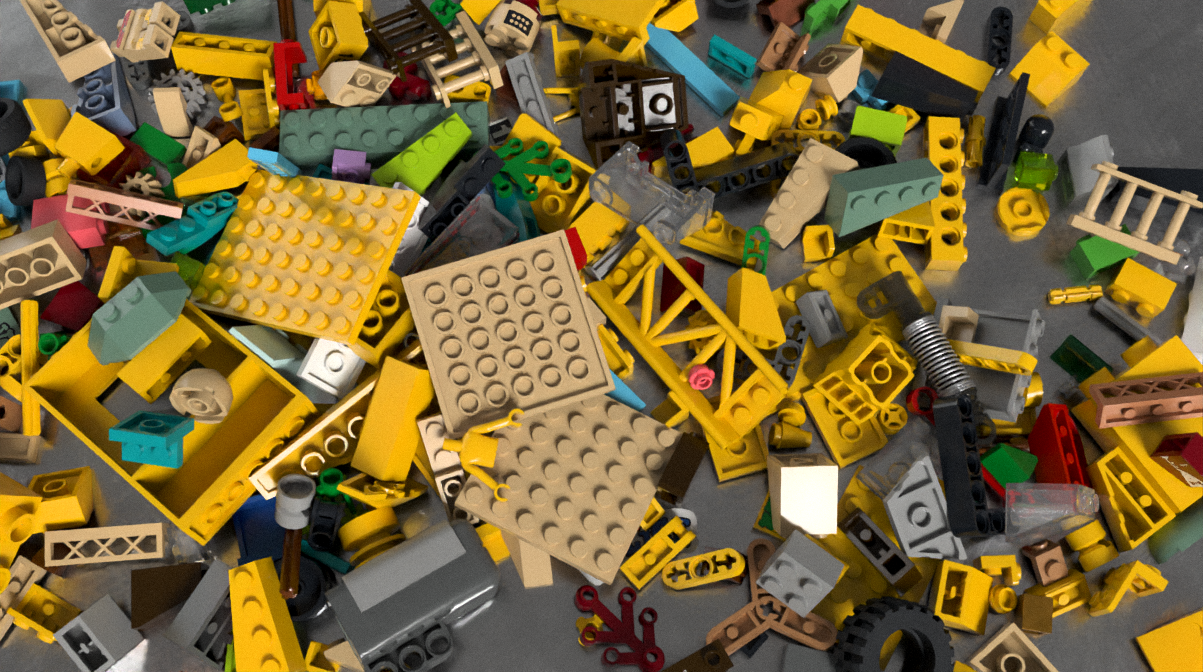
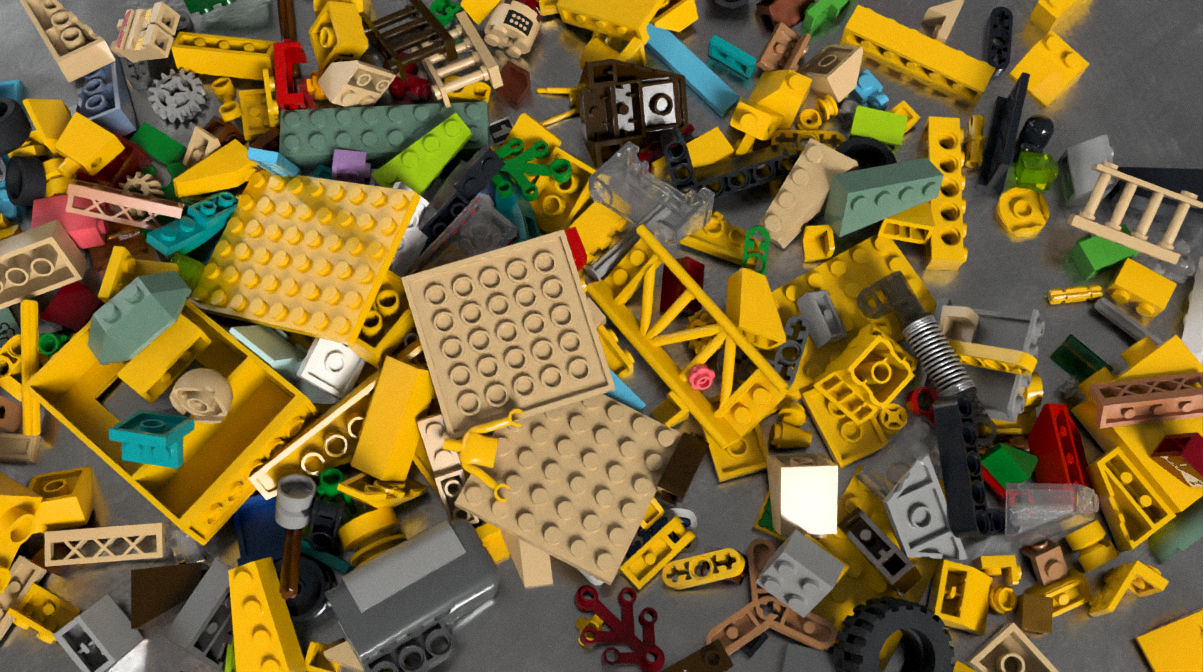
tan slope [153,87,193,137] -> none
light grey hinge [505,52,565,149] -> none
yellow panel [551,25,581,78] -> none
black slope [872,51,979,124] -> none

